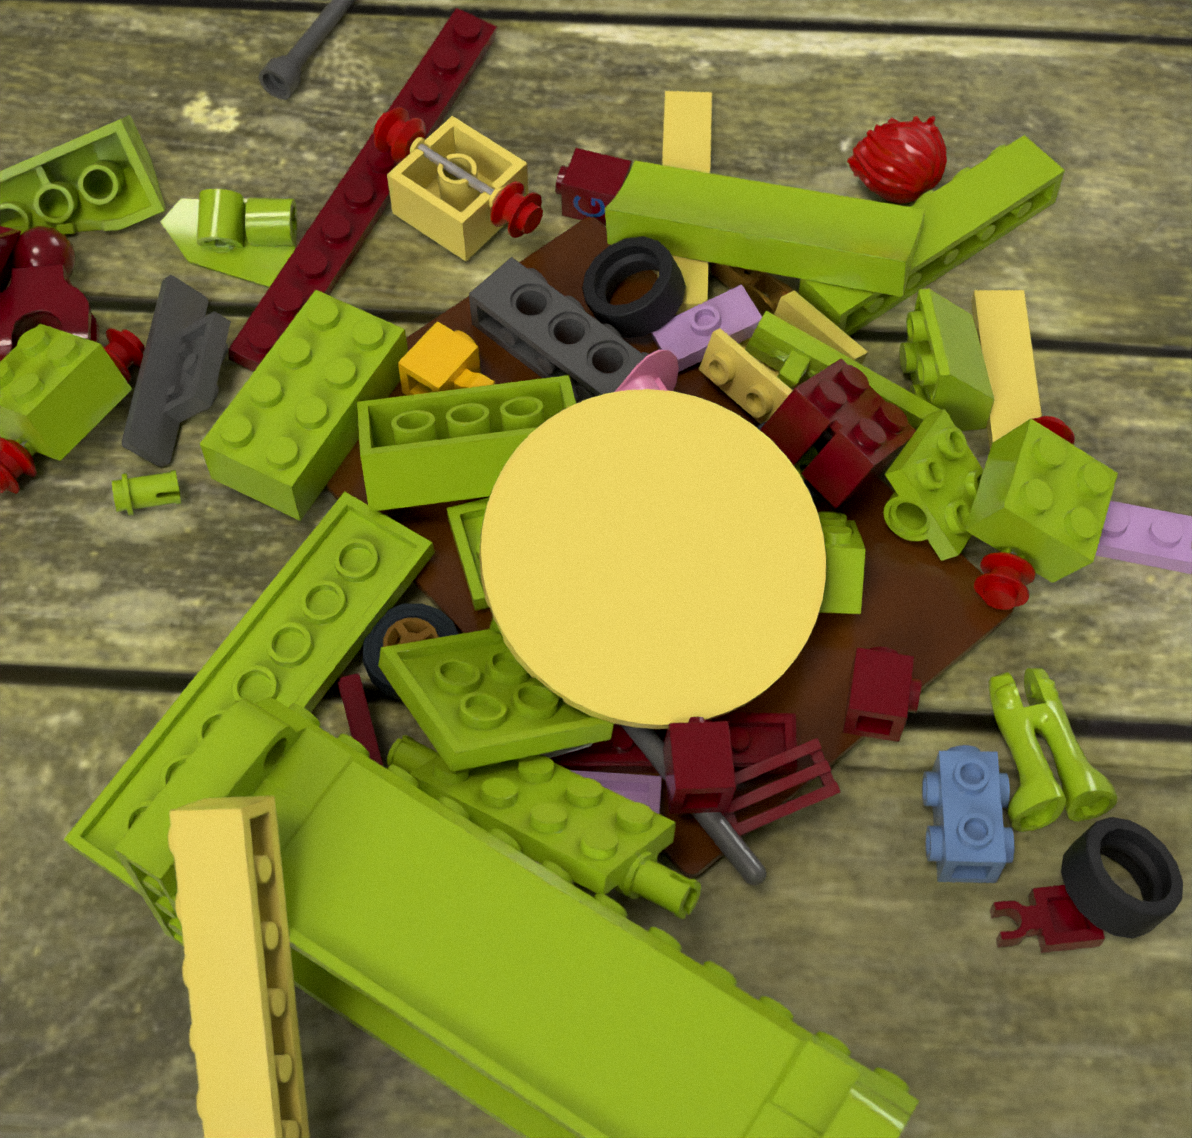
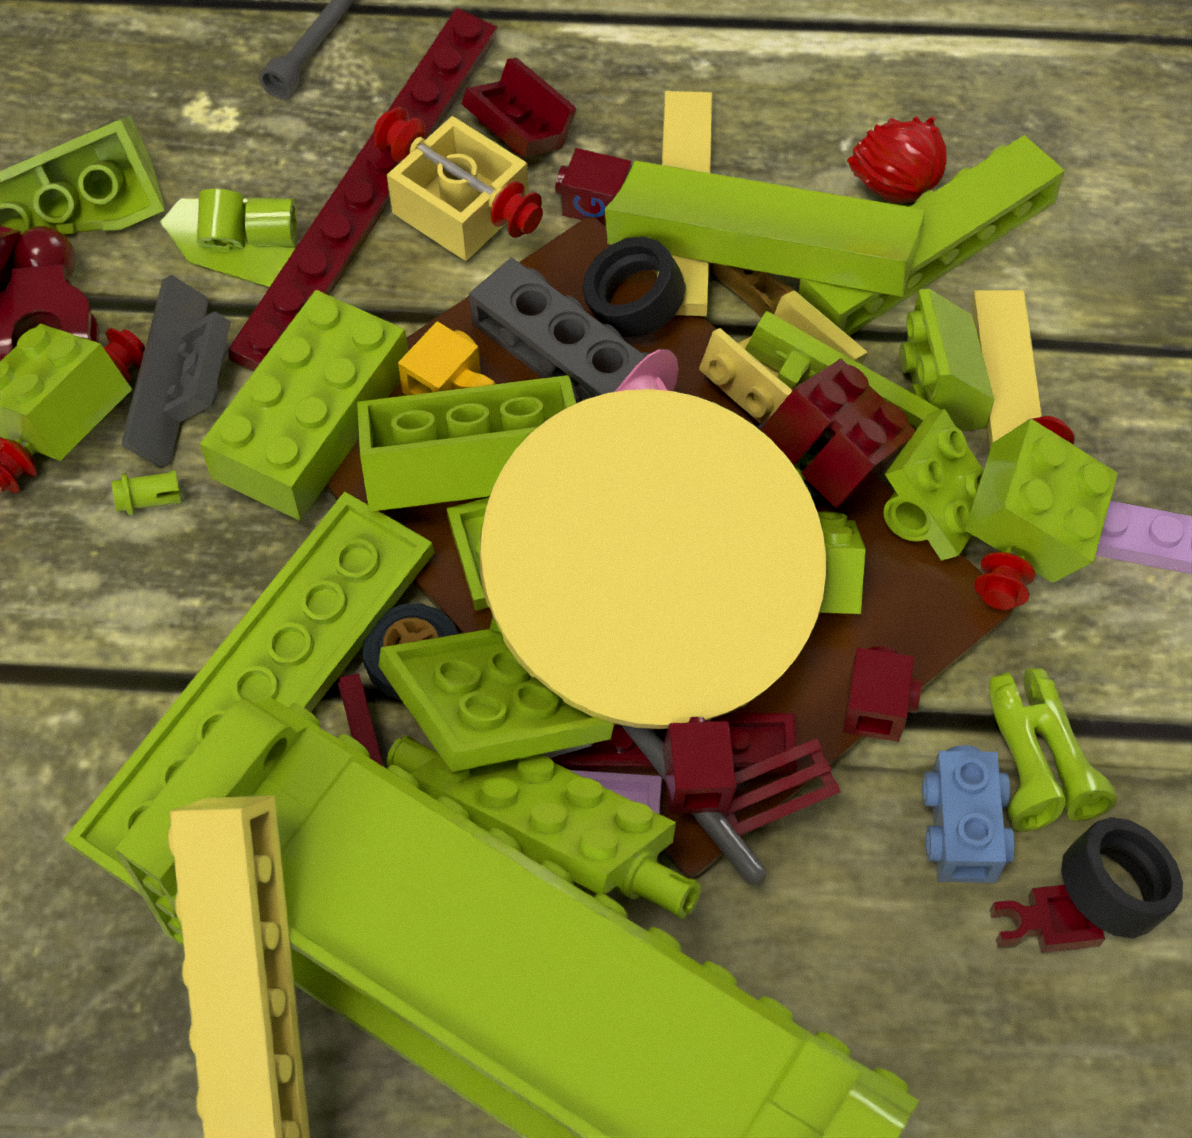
lavender plate [651,284,762,372] -> none
none -> dark red bracket [461,57,576,158]

